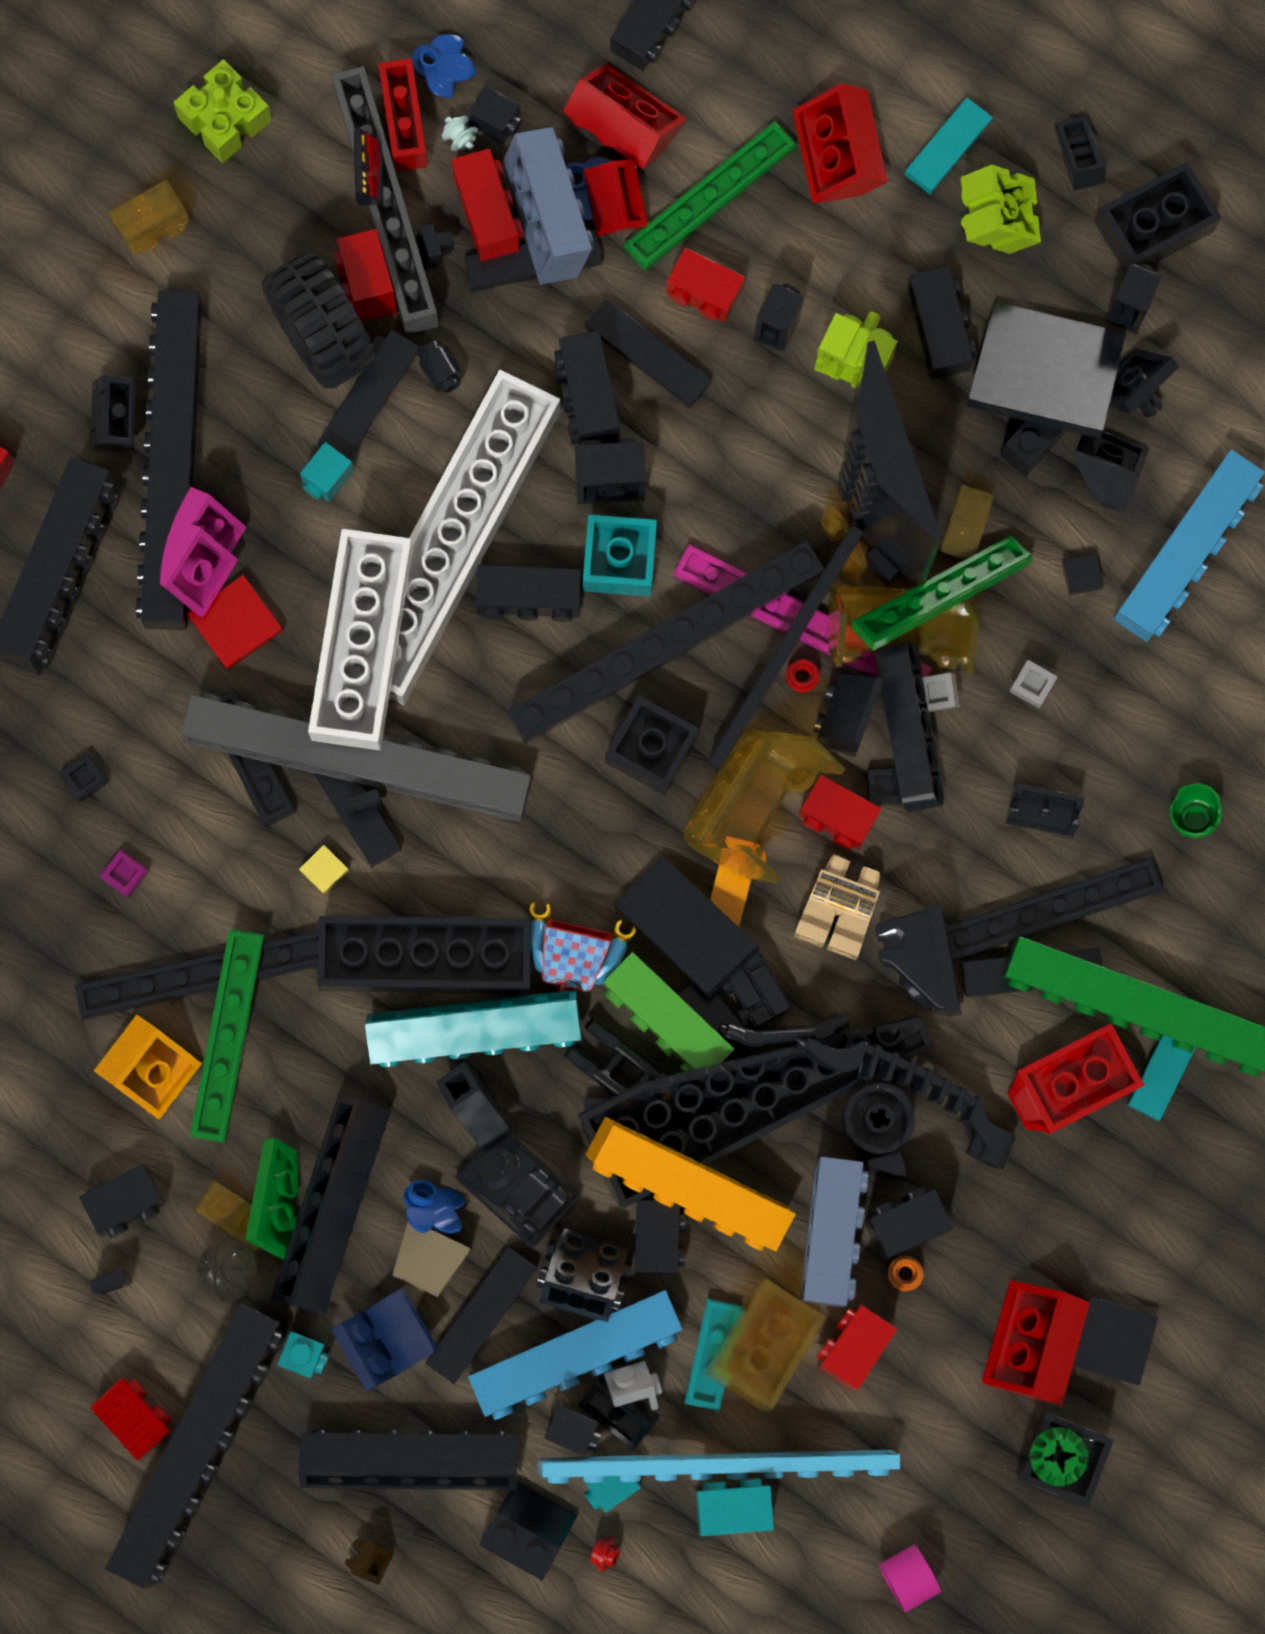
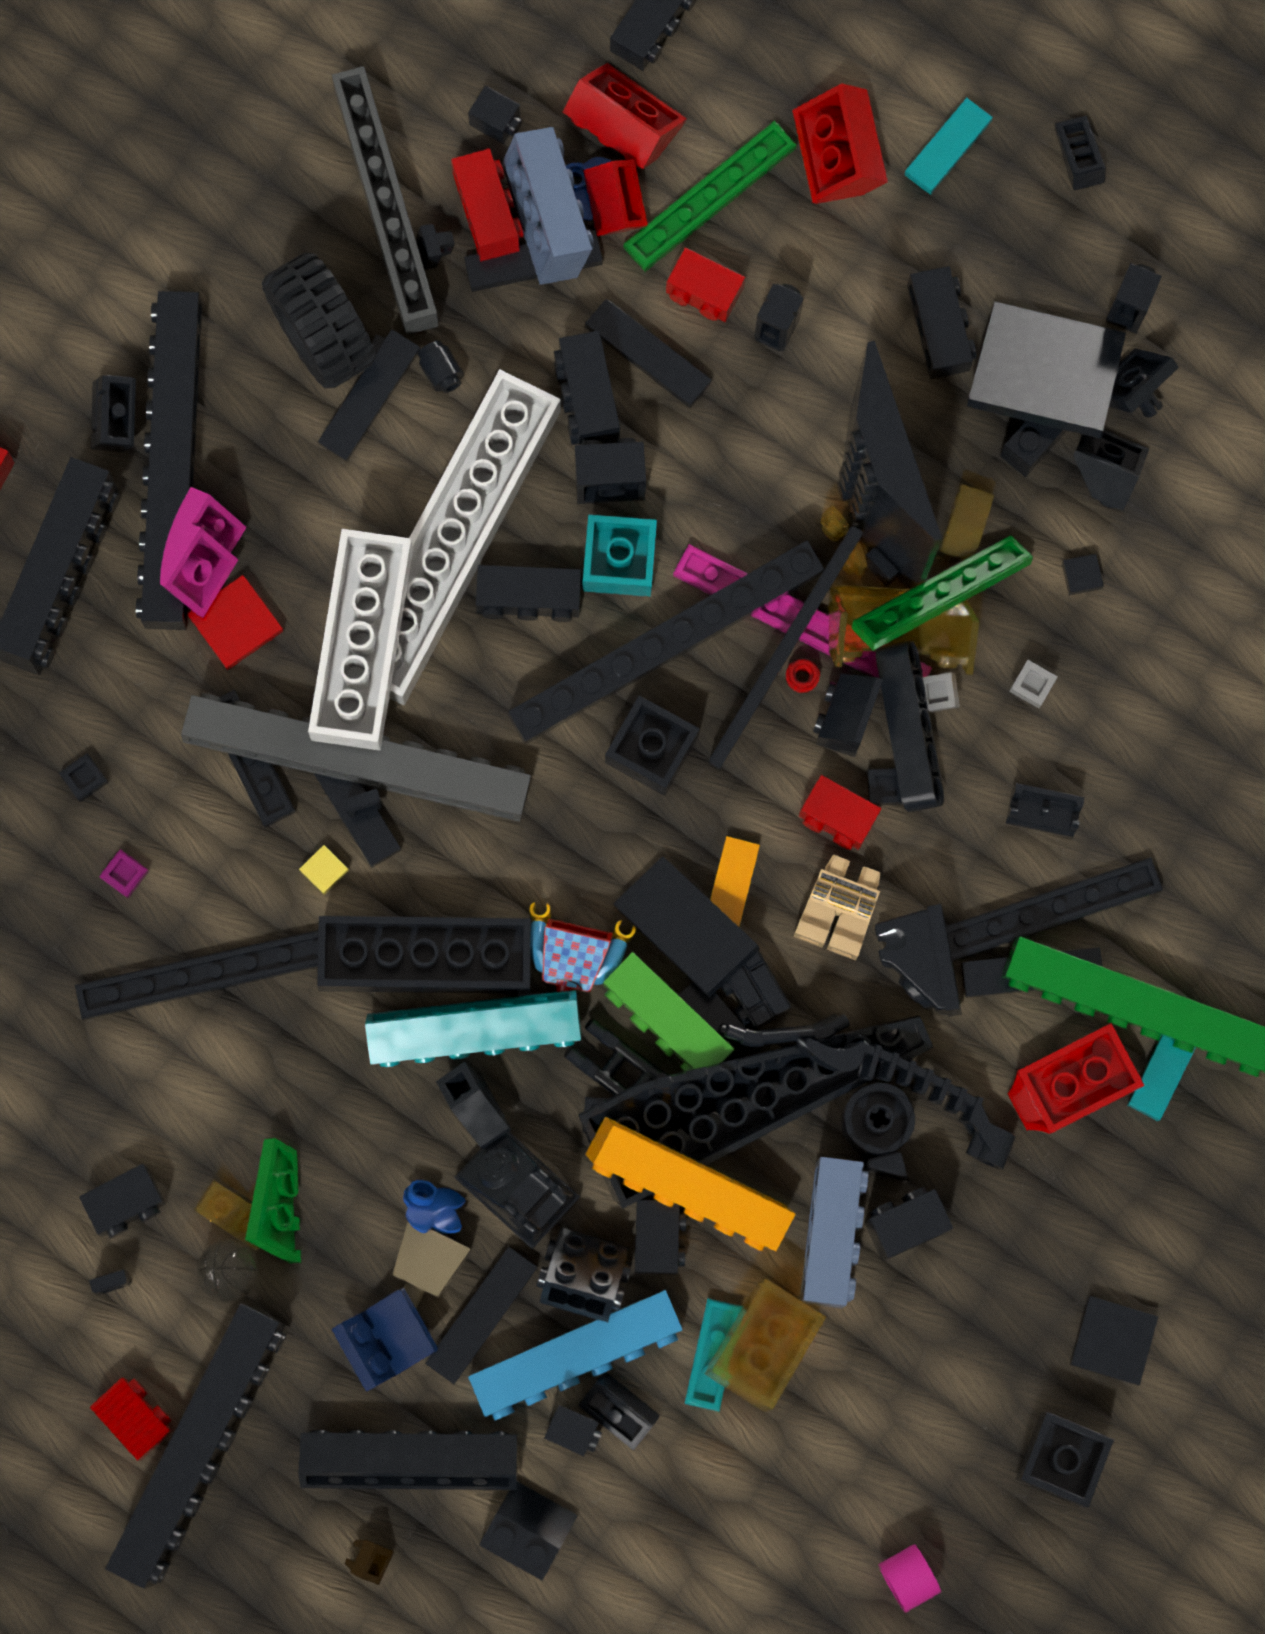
light orange slope [94,1015,202,1120] -> none
clear yellow brick [108,179,190,255] -> none
lime brick [173,59,272,164] -> none
green tile [190,929,265,1143] -> none
black brick [271,1094,391,1315] -> none
teal brick [277,1332,329,1379] -> none
teal brick [300,442,354,502] -> none
red brick [333,229,397,323] -> none
slope [353,128,384,206] -> none
red brick [378,58,428,172] -> none
blue plate [411,35,476,98] -> none
light aqua wheel [441,116,478,151] -> none
medium azure plate [538,1450,900,1484] -> none
teal brick [583,1476,641,1513] -> none
red plate [591,1536,621,1572] -> none
light grey bracket [604,1361,662,1410] -> none
clear yellow windscreen [683,730,845,884] -> none
teal brick [695,1479,774,1536] -> none
lime brick [814,312,898,388] -> none
red brick [816,1305,897,1391] -> none
orange plate [888,1256,924,1292] -> none
lime brick [961,165,1041,254] -> none
red slope [982,1280,1090,1406] -> none
green gear [1030,1427,1089,1486] -> none
black brick [1094,162,1221,274] -> none
dark azure brick [1113,450,1265,642] -> none
green hair [1169,783,1223,840] -> none

